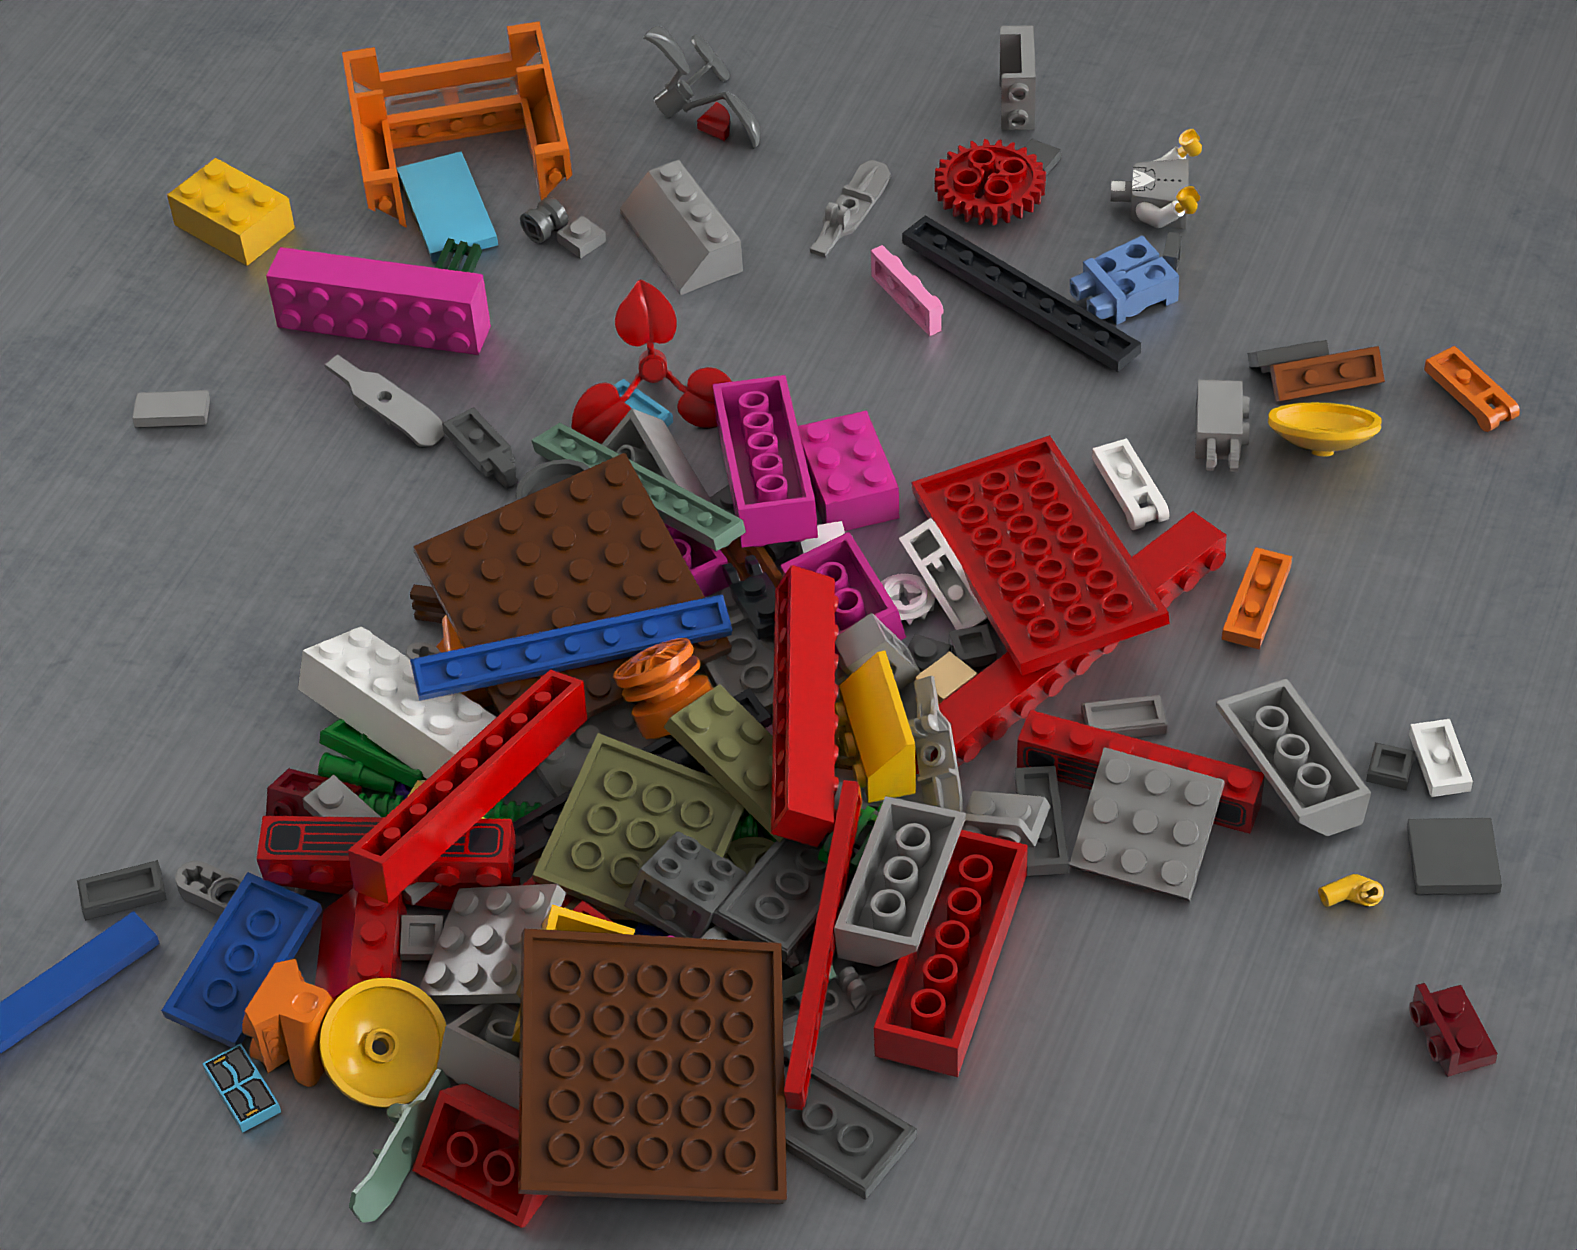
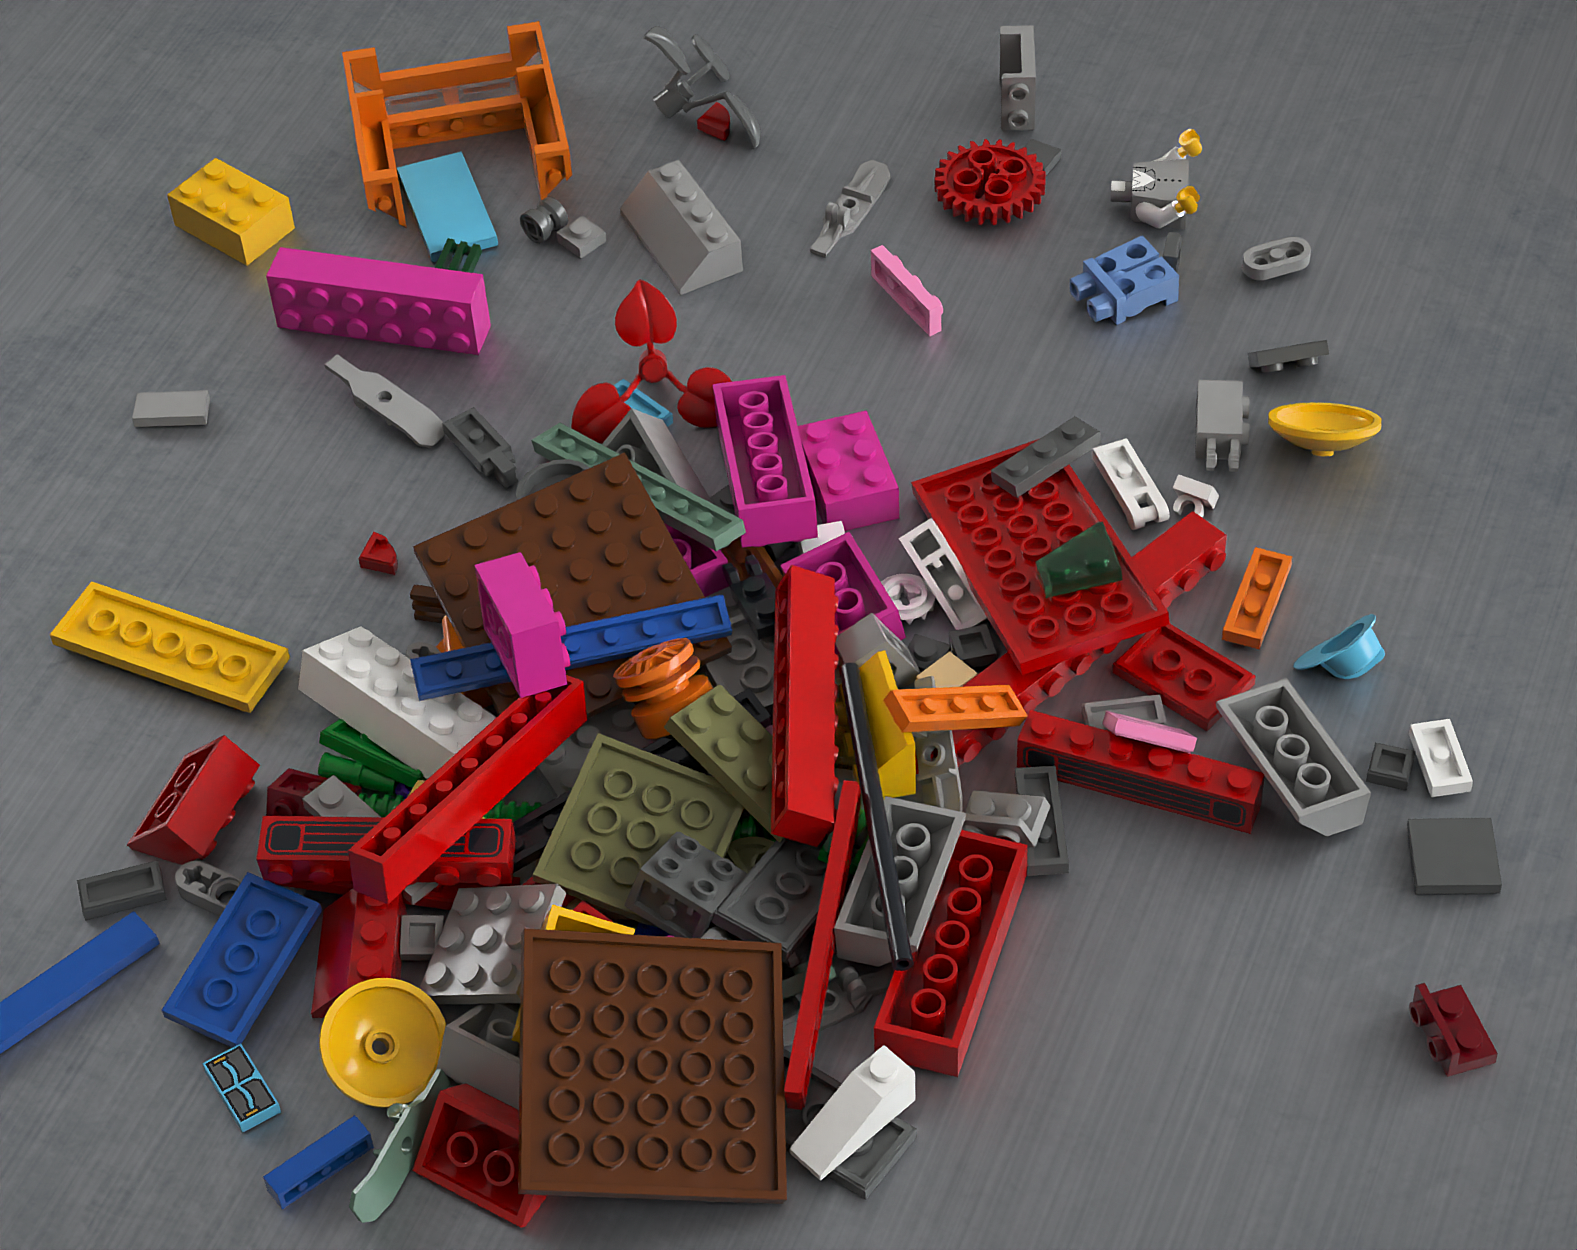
orange piece [242,959,335,1087] -> none
black plate [902,215,1141,372] -> none
light grey plate [1069,747,1225,901] -> none
dark orange plate [1270,346,1385,401] -> none
yellow arm [1318,874,1384,907] -> none
orange plate [1424,346,1520,432] -> none
none -> yellow plate [50,581,290,713]
none -> red slope [127,735,260,865]
none -> blue piece [263,1115,374,1209]
none -> red tile [358,532,398,575]
none -> dark pink brick [475,552,571,698]
none -> white slope [789,1045,916,1181]
none -> black piece [839,662,914,971]
none -> orange plate [883,685,1028,732]
none -> dark grey plate [991,416,1101,498]
none -> clear green wing [1036,522,1123,598]
none -> bright pink tile [1102,711,1197,753]
none -> red tile [1112,624,1256,731]
none -> white tile [1173,474,1219,518]
none -> light grey plate [1242,237,1311,280]
none -> medium azure piece [1293,614,1385,679]

